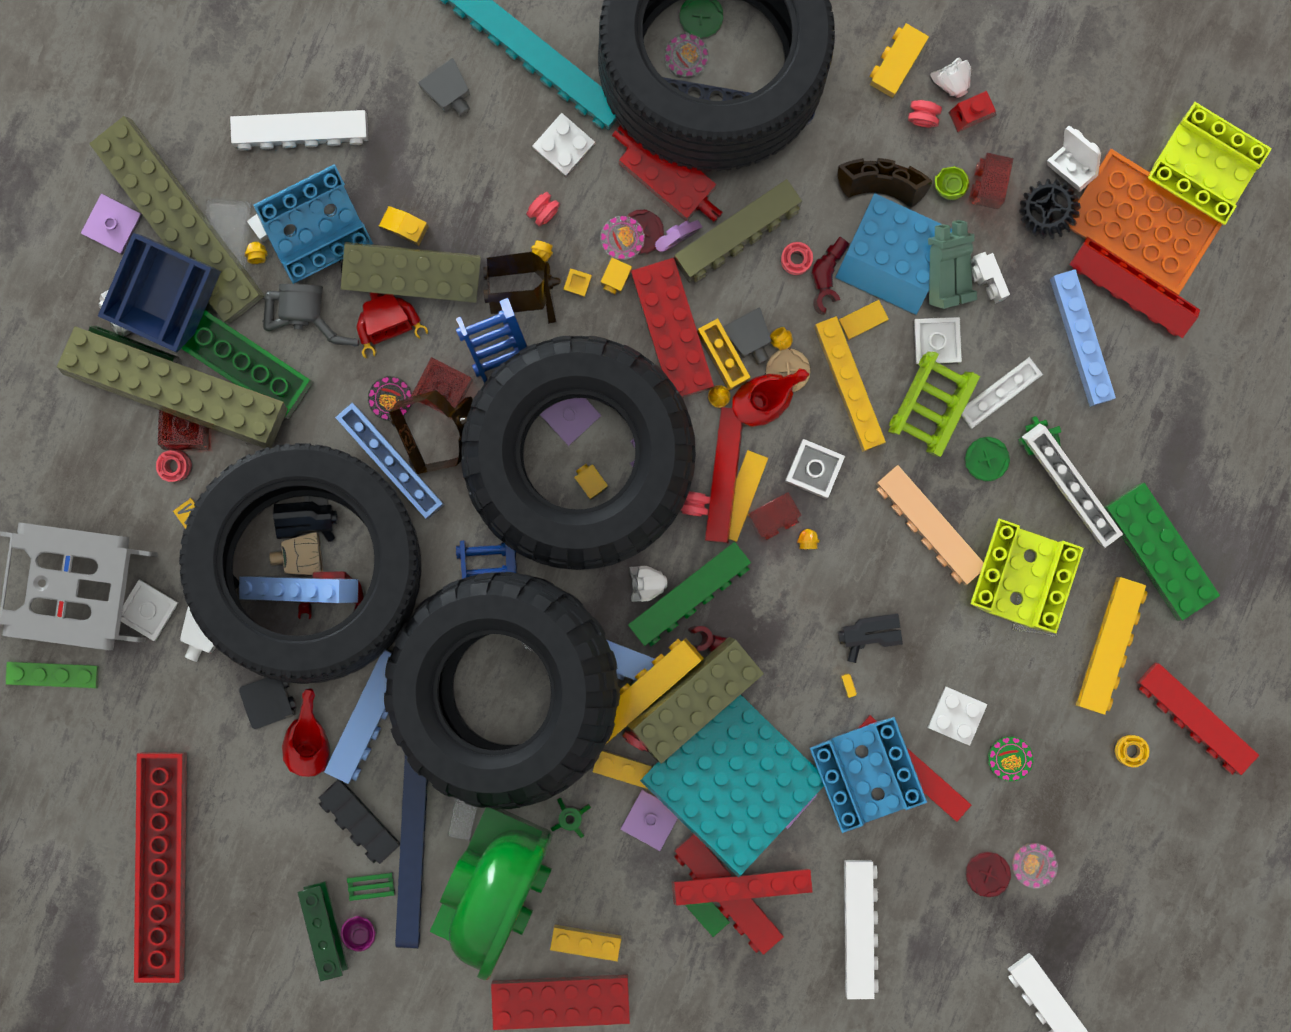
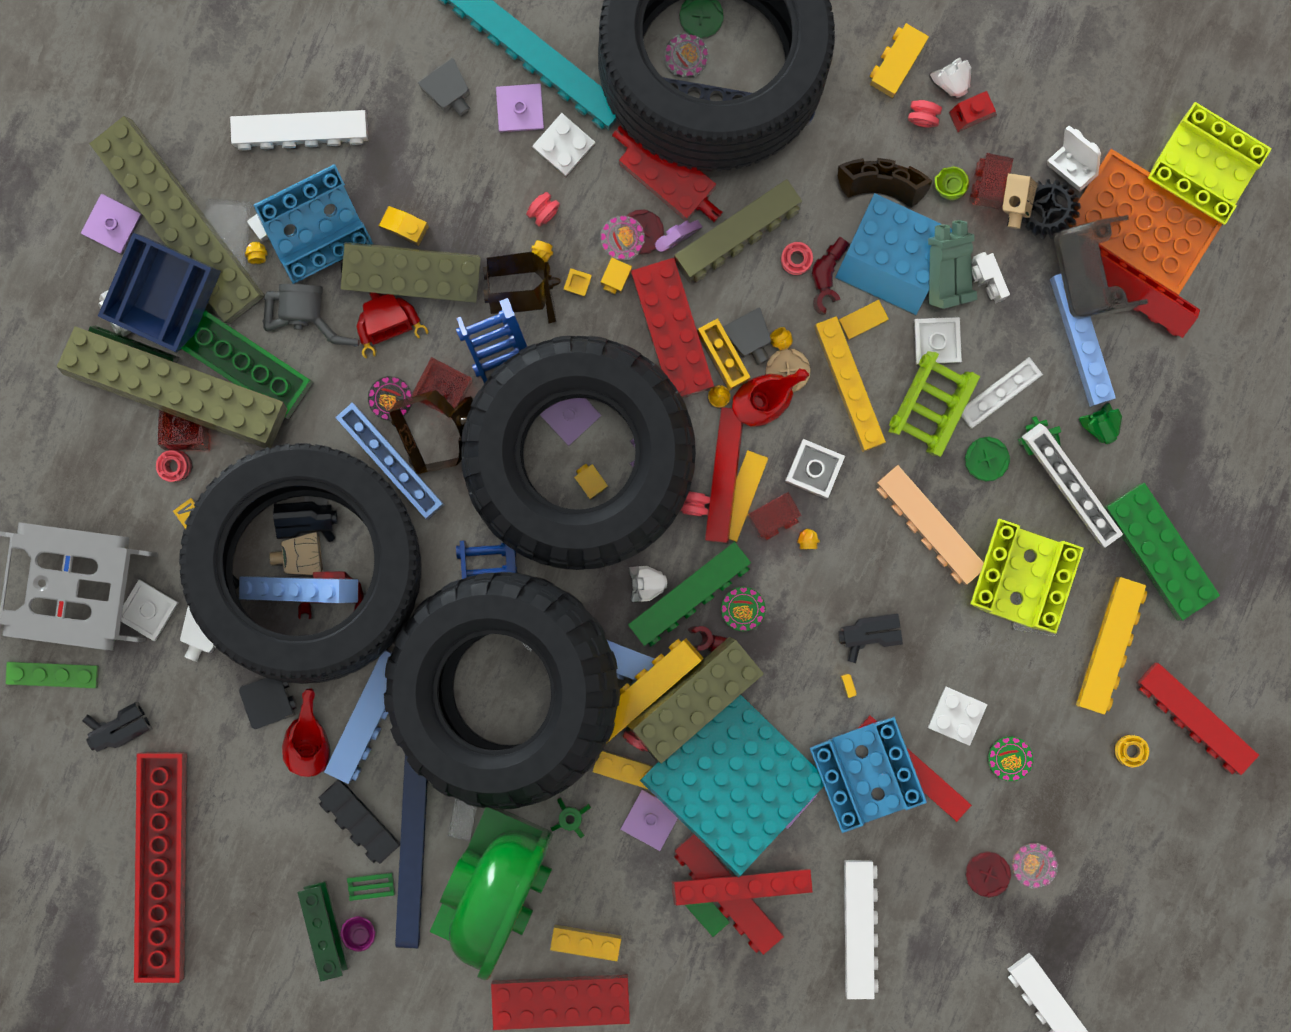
none -> black piece [82,702,153,752]
none -> lavender plate [496,84,544,133]
none -> green tile [721,587,766,631]
none -> tan torso [1003,173,1037,229]
none -> clear smoke windscreen [1054,215,1148,319]
none -> green brick [1079,403,1122,444]

